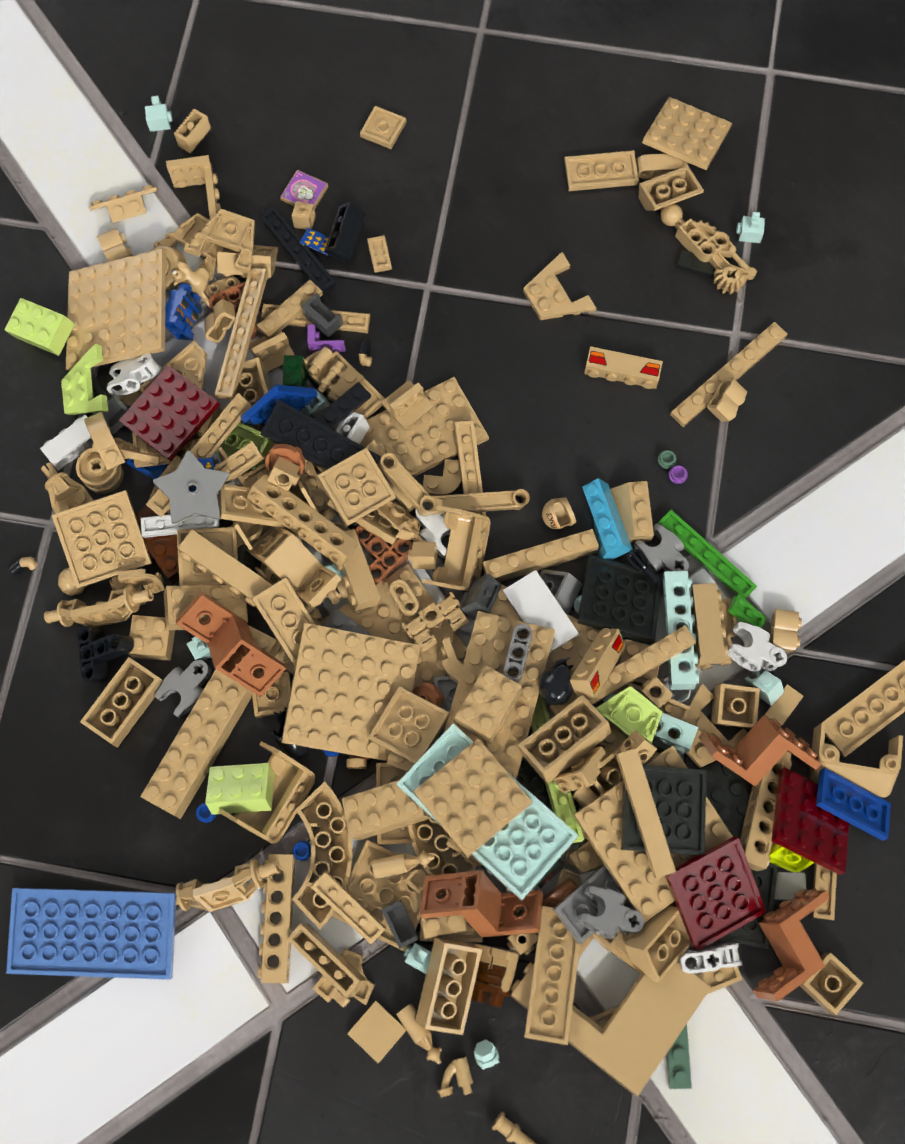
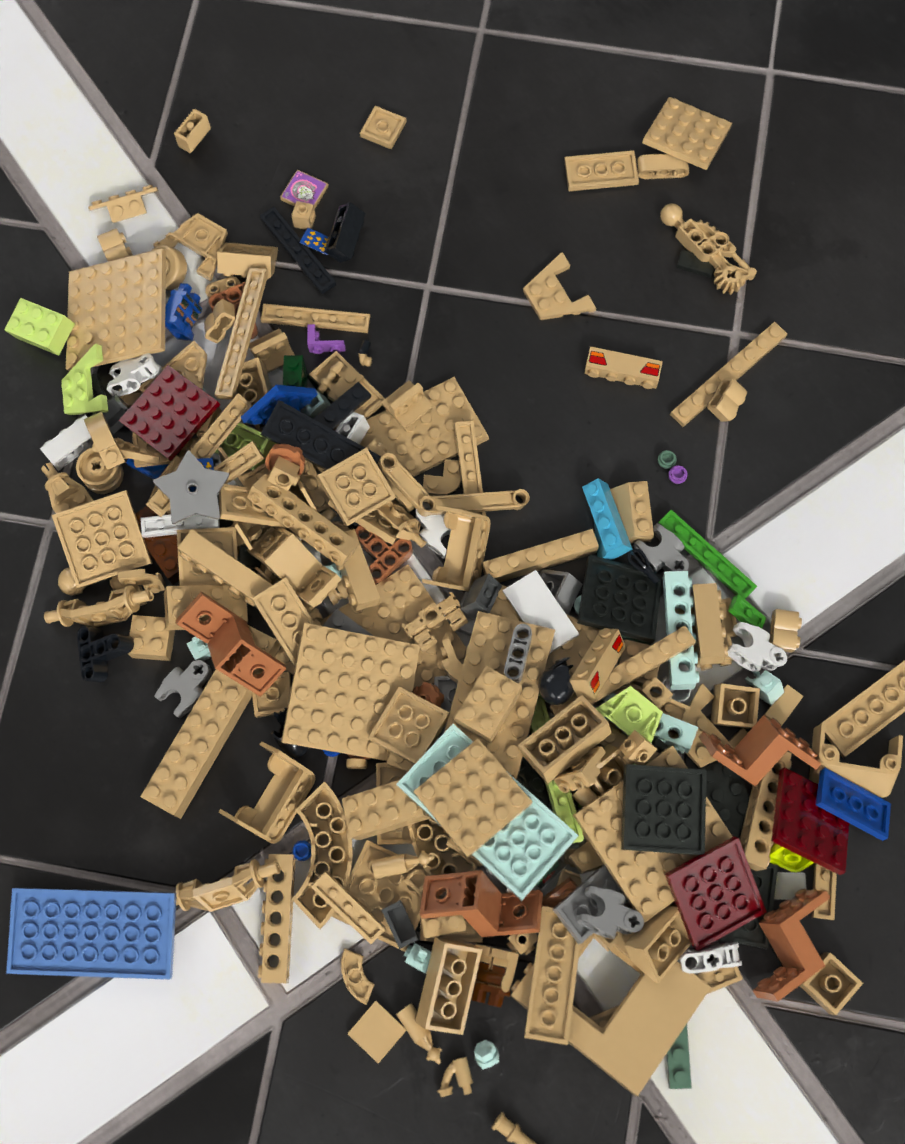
arm [8,556,38,575] -> none
tan brick [80,657,163,748] -> none
light aqua brick [145,96,173,132] -> none
tan bracket [166,155,221,220] -> none
tan animal [169,262,210,307] -> none
tan wing [184,209,255,274] -> none
blue plate [196,802,216,823] -> none
yellowish green brick [205,763,275,815] -> none
tan plate [257,280,323,339] -> none
tan brick [287,923,367,998] -> none
dark grey panel [301,293,344,338] -> none
tan plant [303,347,334,375] -> none
tan plate [313,976,350,1007] -> none
tan plate [367,235,392,273] -> none
tan plate [390,580,419,616] -> none
tan brick [408,542,438,570] -> none
tan helmet [542,497,576,529] -> none
tan tile [615,748,676,879] -> none
tan slope [639,166,704,211] -> none
light aqua brick [736,212,765,243] -> none

